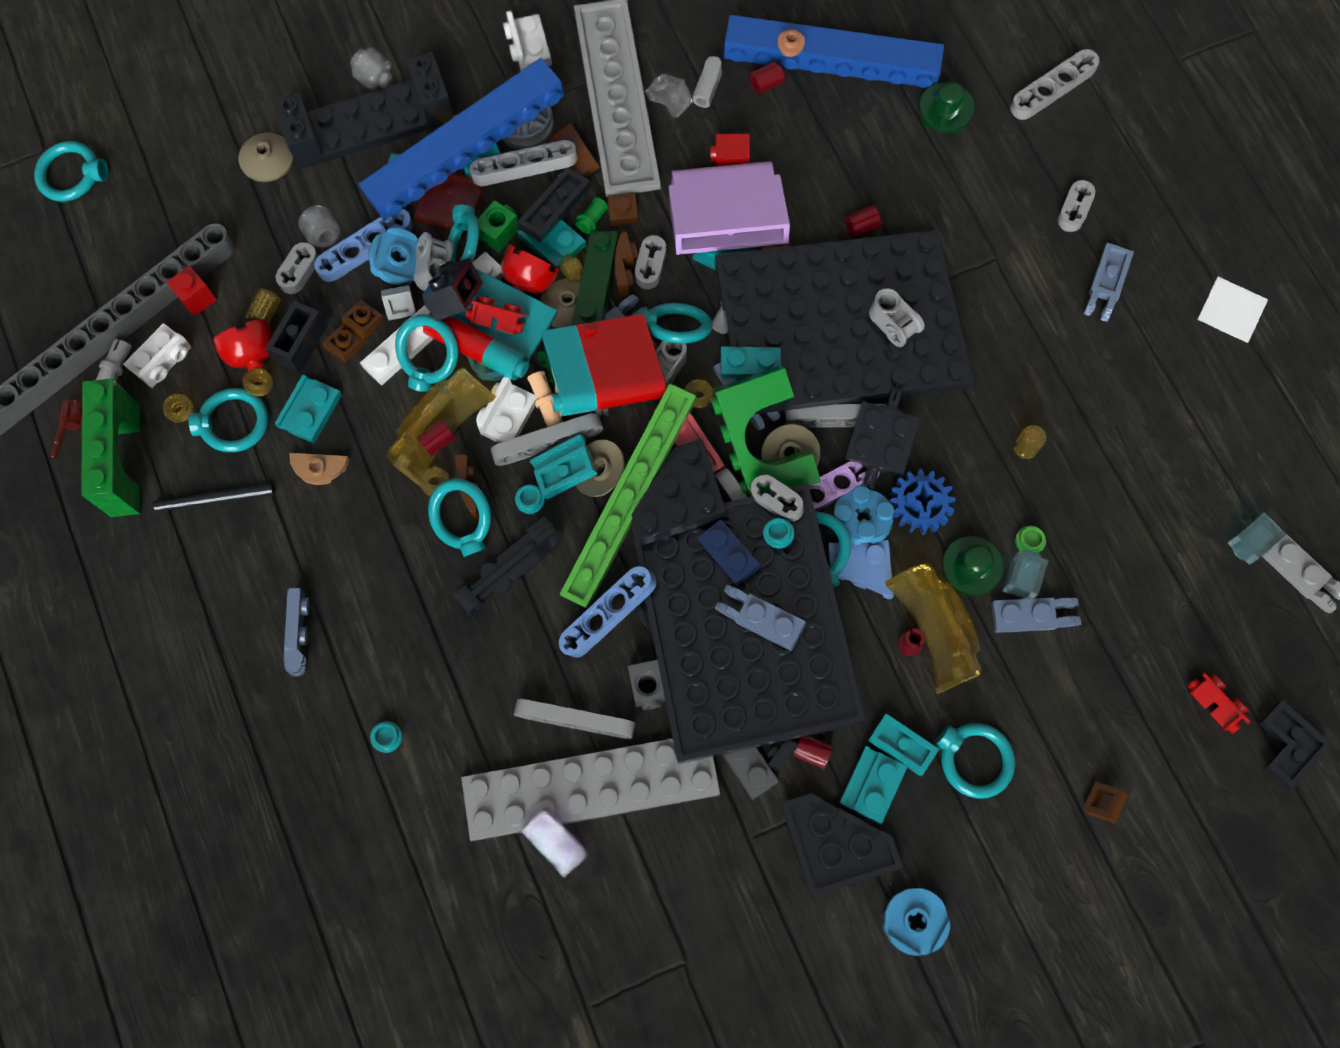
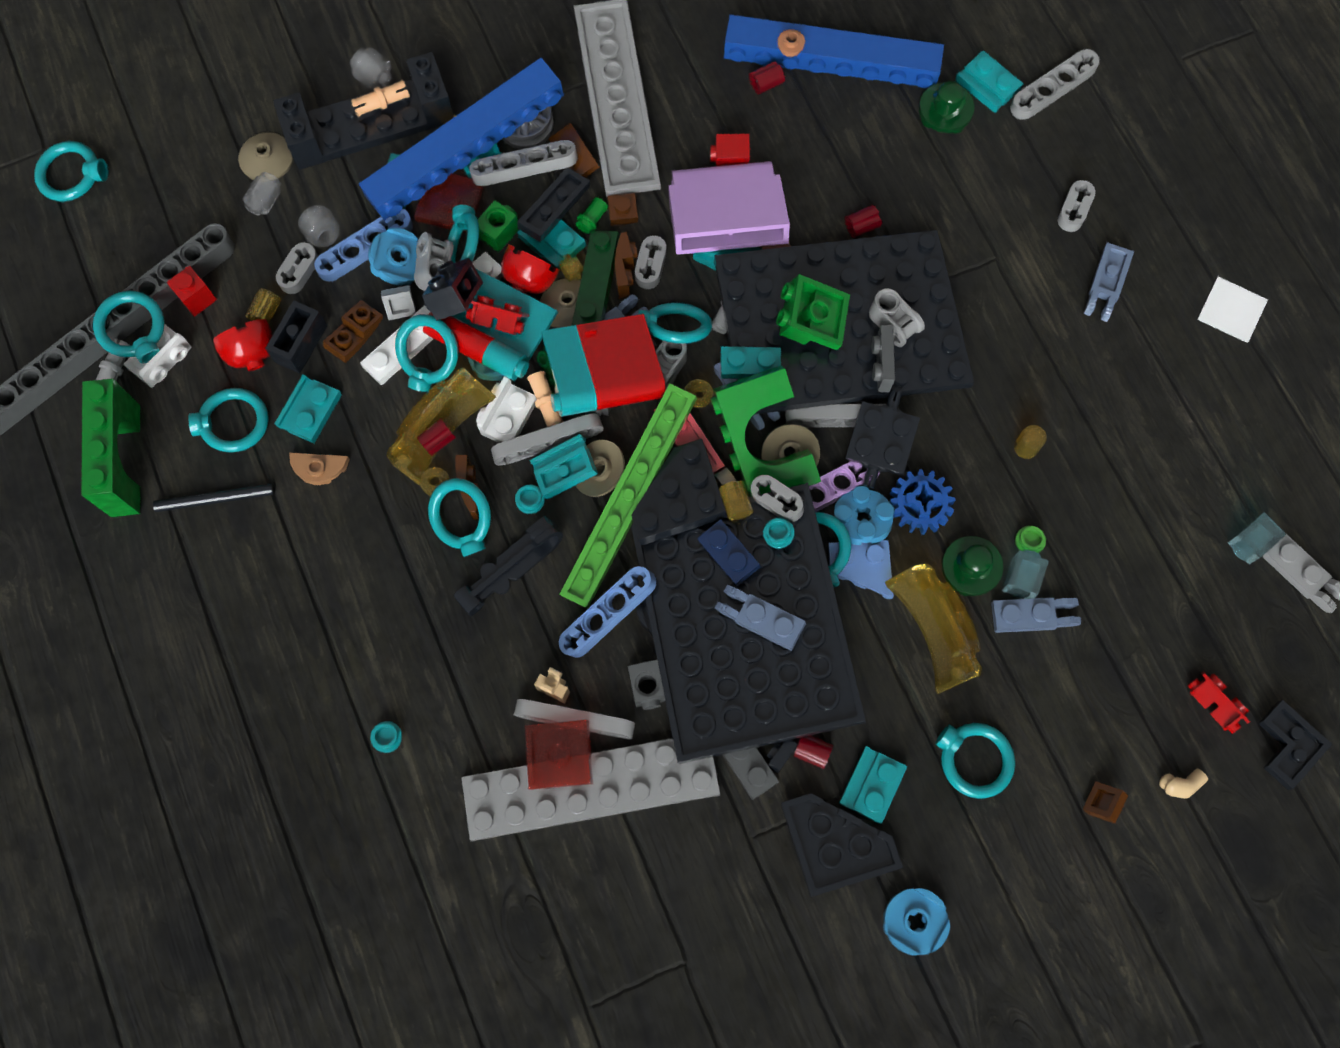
clear red plant [50,400,82,458] -> none
clear yellow plate [163,394,193,423] -> none
clear yellow plate [243,368,273,396] -> none
sand blue hinge [284,588,309,678] -> none
white bracket [503,11,552,71] -> none
plate [521,806,588,877] -> none
clear bracket [645,74,693,118] -> none
light grey bar [693,56,722,108] -> none
teal plate [868,714,939,776] -> none
dark red pin [898,628,925,656] -> none
none -> teal piece [93,291,165,363]
none -> clear brick [243,172,282,216]
none -> light nougat pin [351,80,409,117]
none -> clear red plate [525,720,593,790]
none -> tan plate [535,667,570,704]
none -> clear yellow piece [719,480,753,521]
none -> green plate [776,274,850,350]
none -> dark grey plate [871,325,895,392]
none -> teal plate [955,51,1023,113]
none -> tan arm [1159,769,1209,798]

